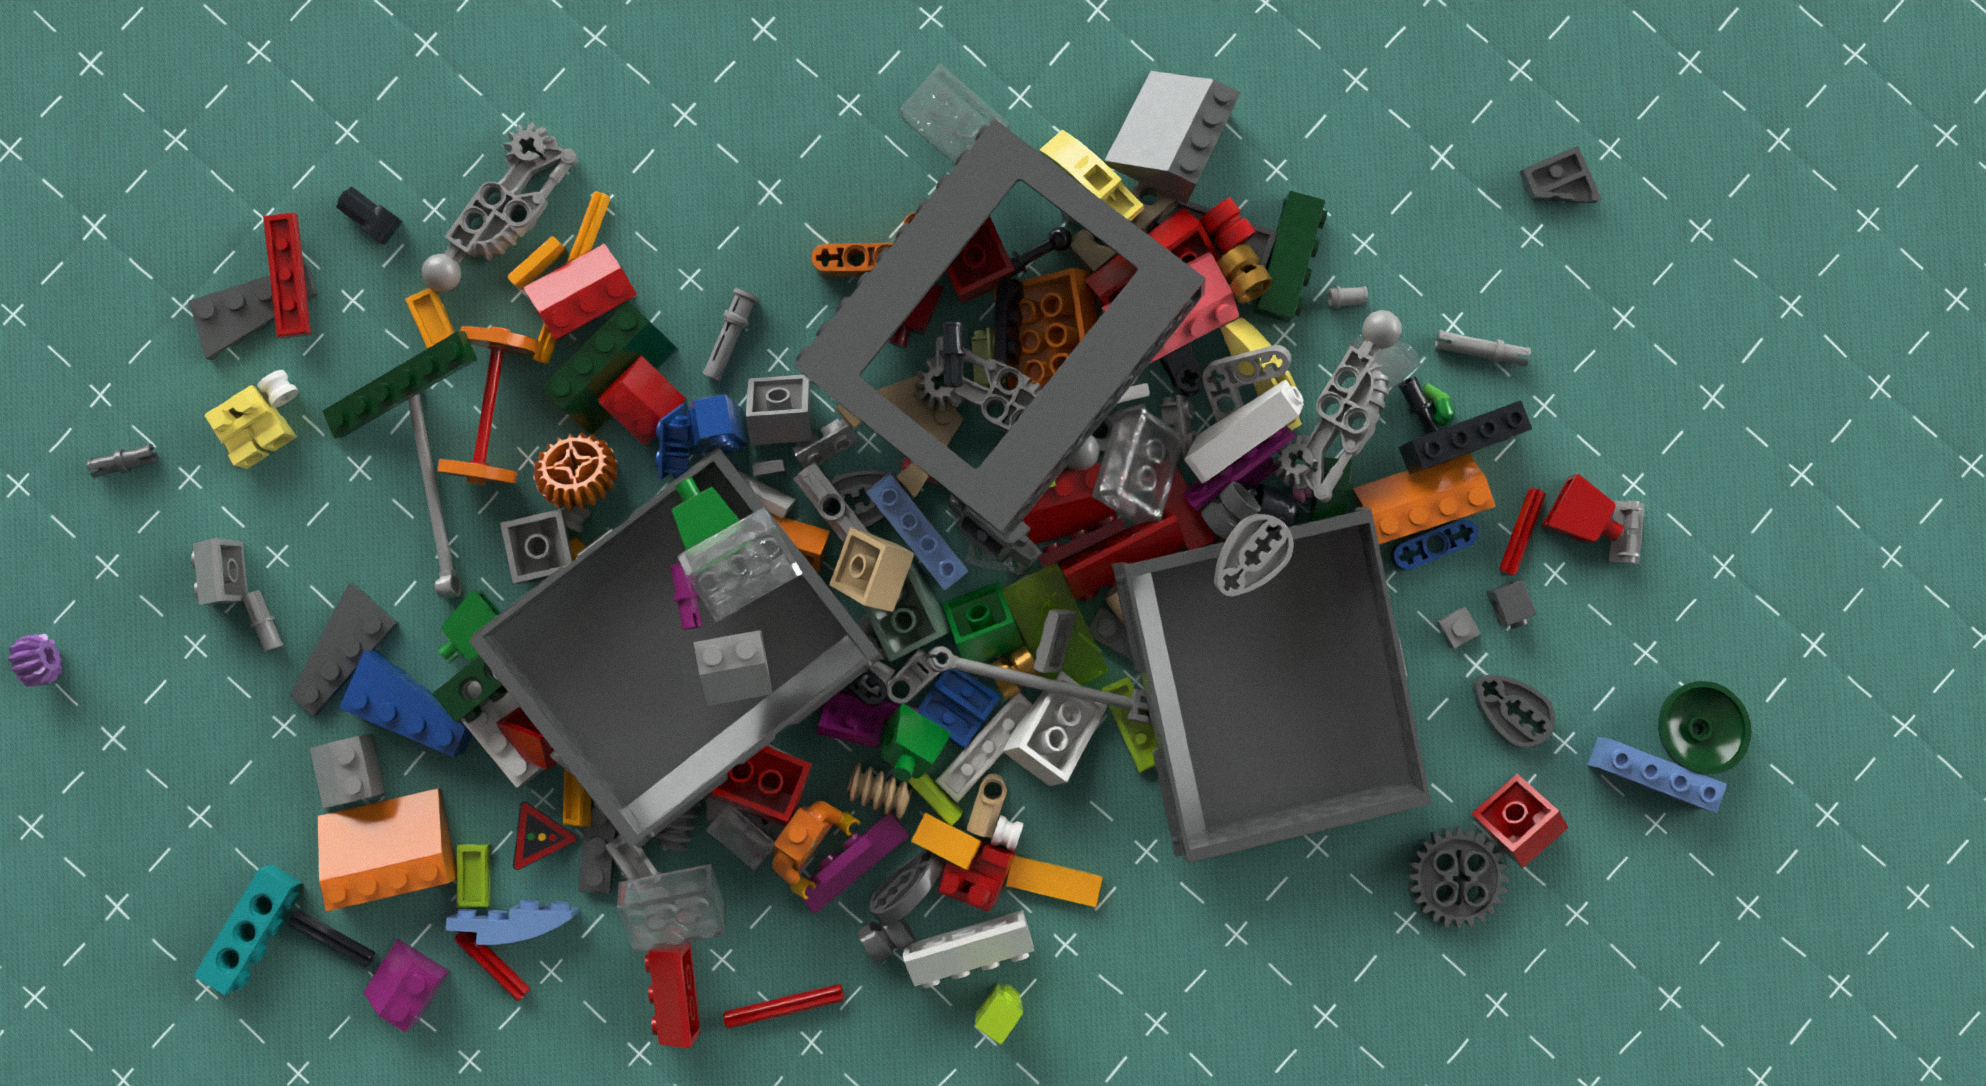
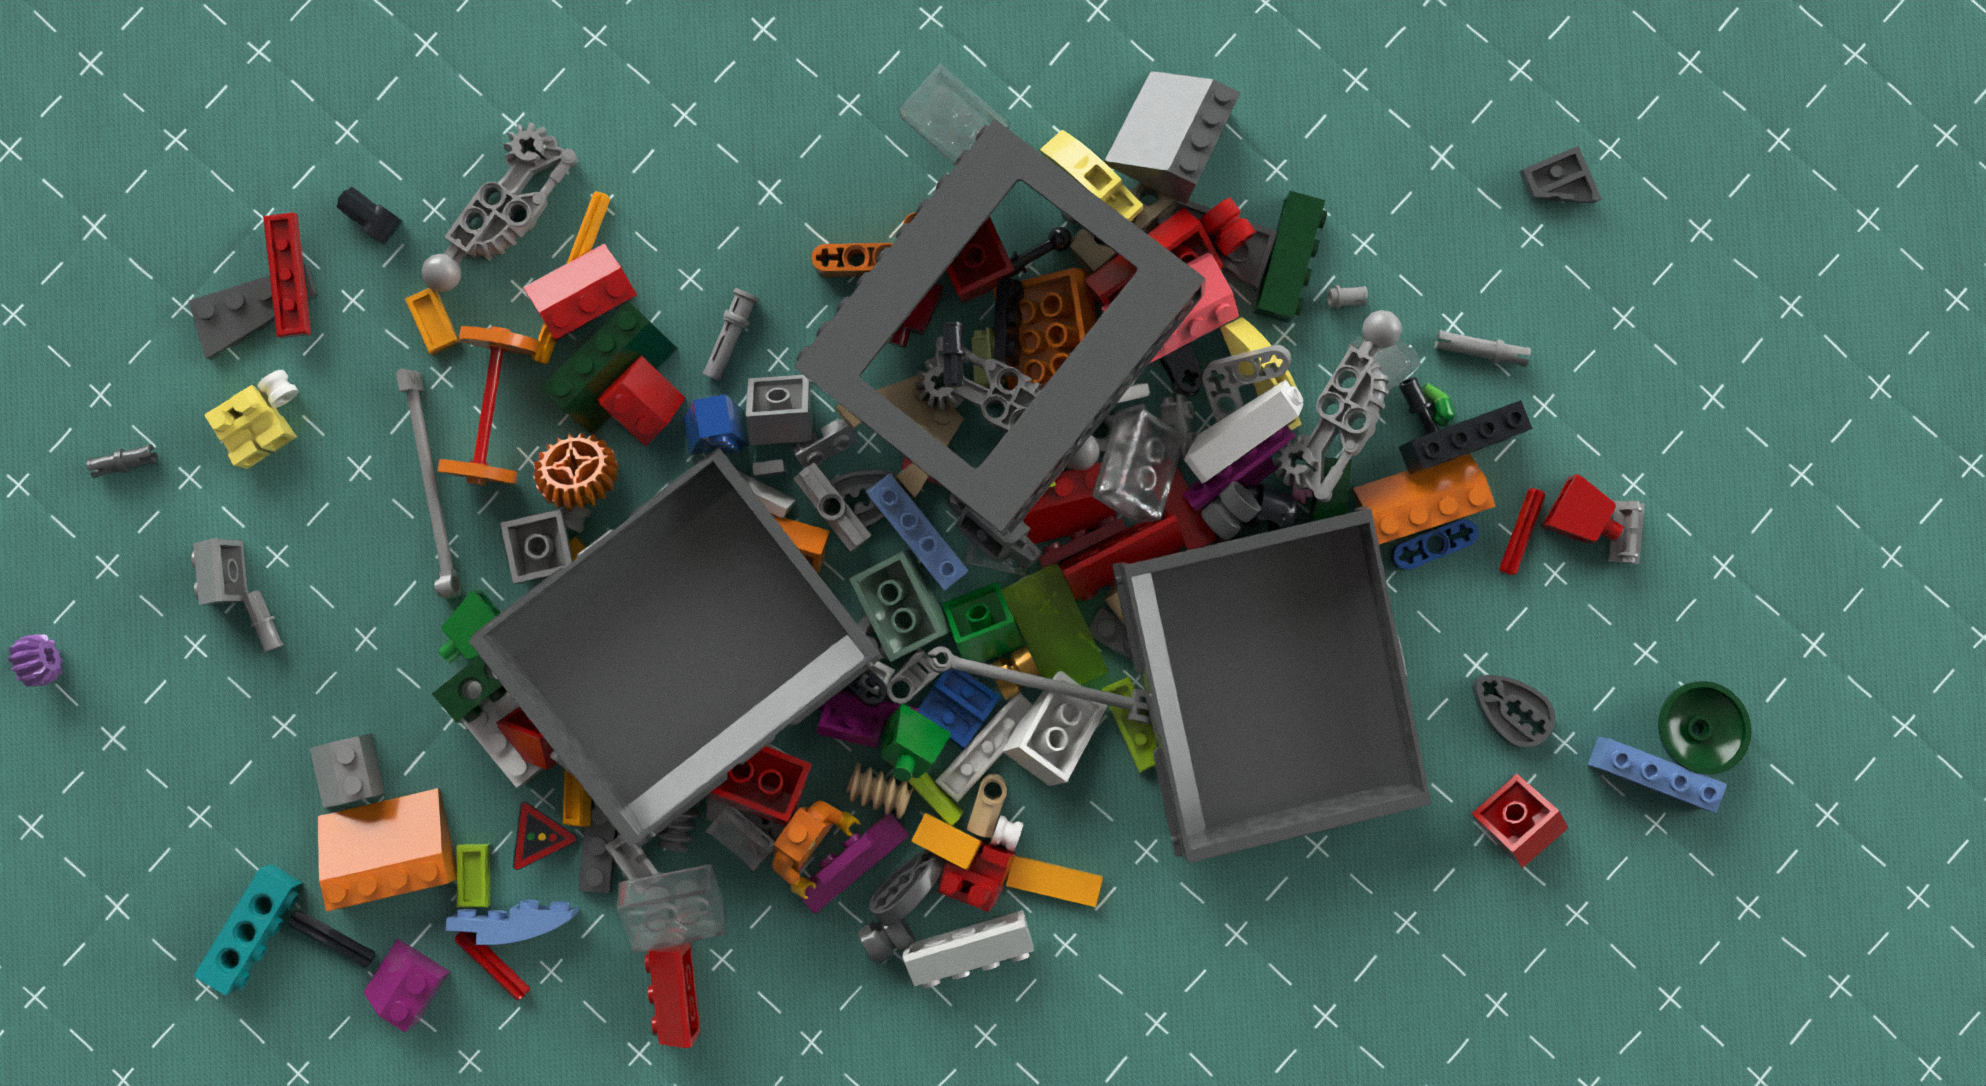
dark grey wing [290,583,399,716] -> none
dark green plate [322,331,478,438] -> none
blue wedge [339,650,472,757] -> none
light orange tile [508,236,567,290] -> none
blue hinge [655,404,690,480] -> none
magenta pin [670,562,703,630] -> none
green torso [671,477,747,560] -> none
clear brick [678,507,803,622] -> none
light grey slope [693,630,773,706] -> none
red axle [723,984,845,1029] -> none
tan slope [829,527,915,612] -> none
lime brick [975,983,1023,1045] -> none
light grey plate [1033,609,1077,673] -> none
light grey piece [1214,514,1294,597] -> none
pearl gold wheel [1217,244,1273,304] -> none
dark grey gear [1406,826,1510,929] -> none
light grey plate [1436,607,1481,649] -> none
dark grey brick [1486,580,1537,629] -> none

